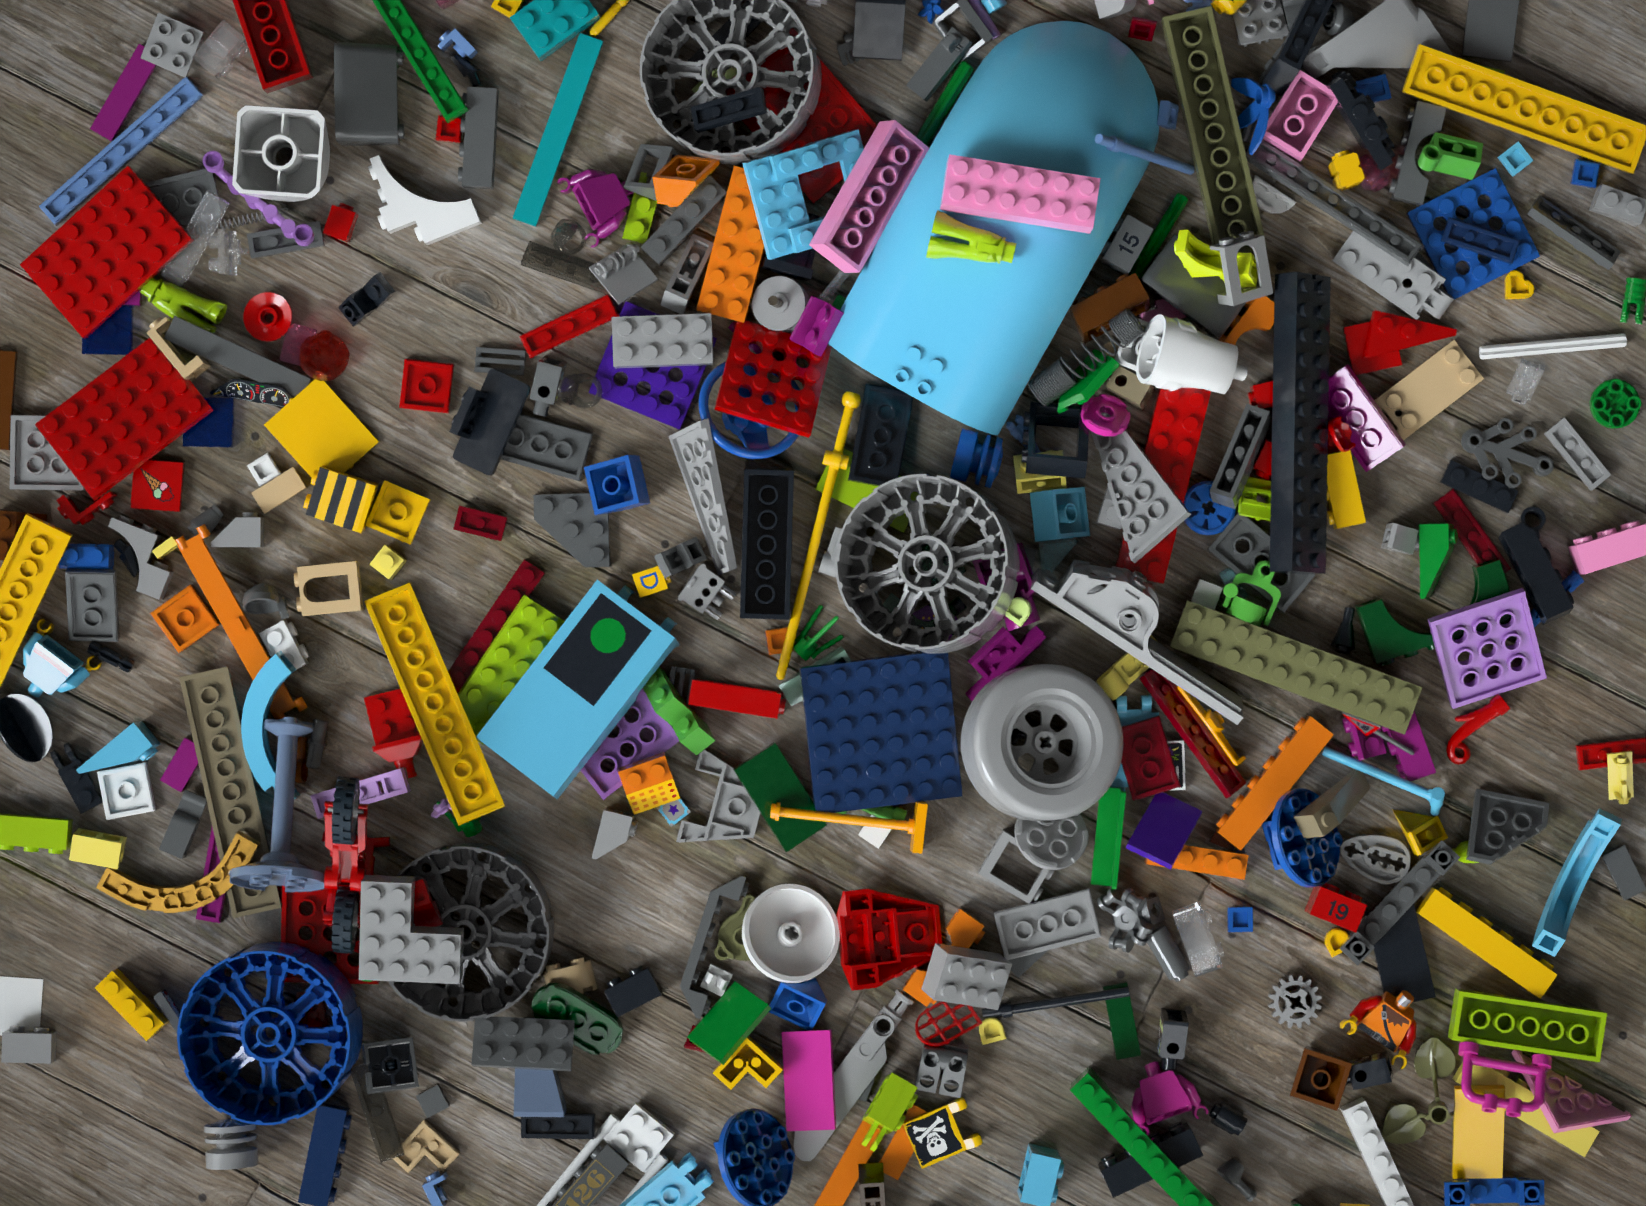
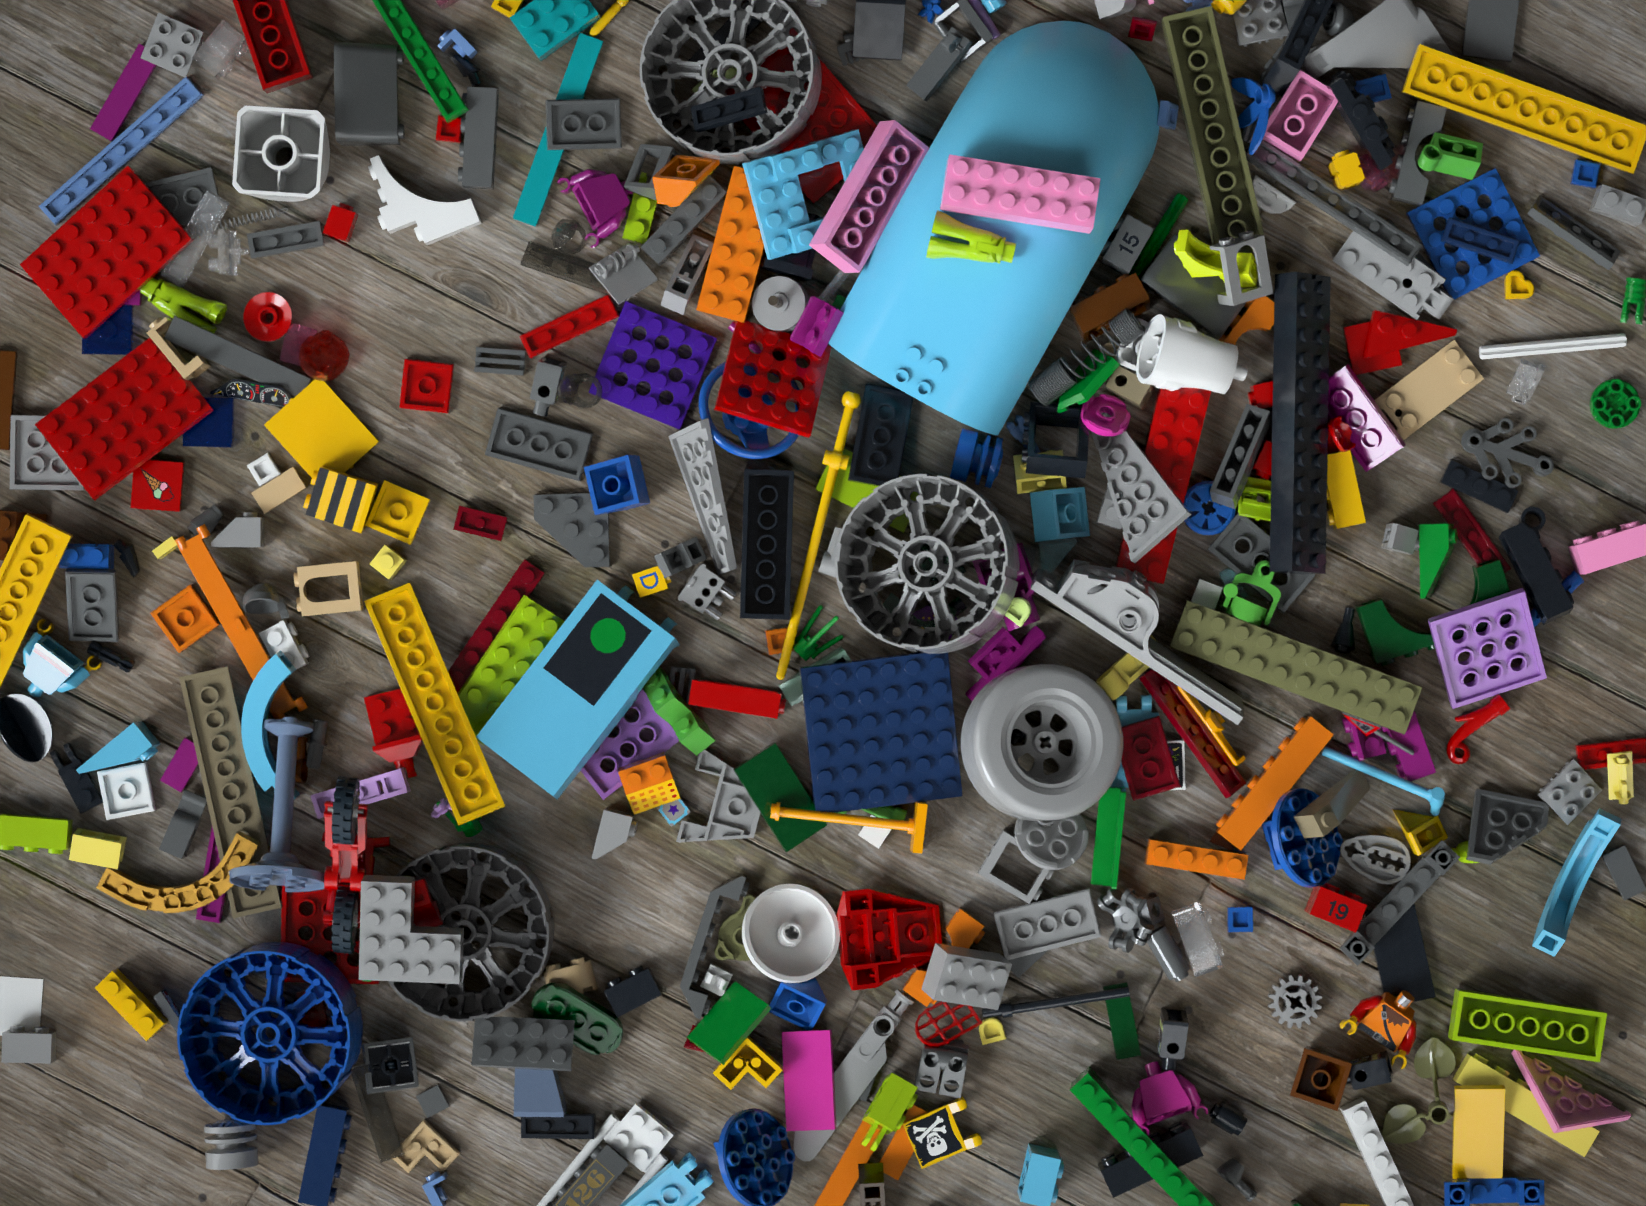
red bracket [56,491,117,525] -> none
light grey arch [108,515,174,600] -> none
medium lavender bar [203,151,314,246] -> none
black slope [338,272,395,327] -> none
black bracket [449,369,530,476] -> none
light grey brick [612,313,714,368] -> none
green axle [916,61,973,146] -> none
medium blue bar [1095,134,1195,175] -> none
dark purple tile [1126,792,1202,870] -> none
bright pink plate [1140,299,1186,322] -> none
yellow tile [1324,928,1349,958] -> none
yellow brick [1416,887,1557,999] -> none
dark pink bar [1458,1041,1552,1117] -> none
medium azure plate [1497,141,1533,177] -> none
light grey plate [1544,417,1611,491] -> none
none -> dark grey tile [545,98,622,150]
none -> light grey hinge [1538,759,1602,825]

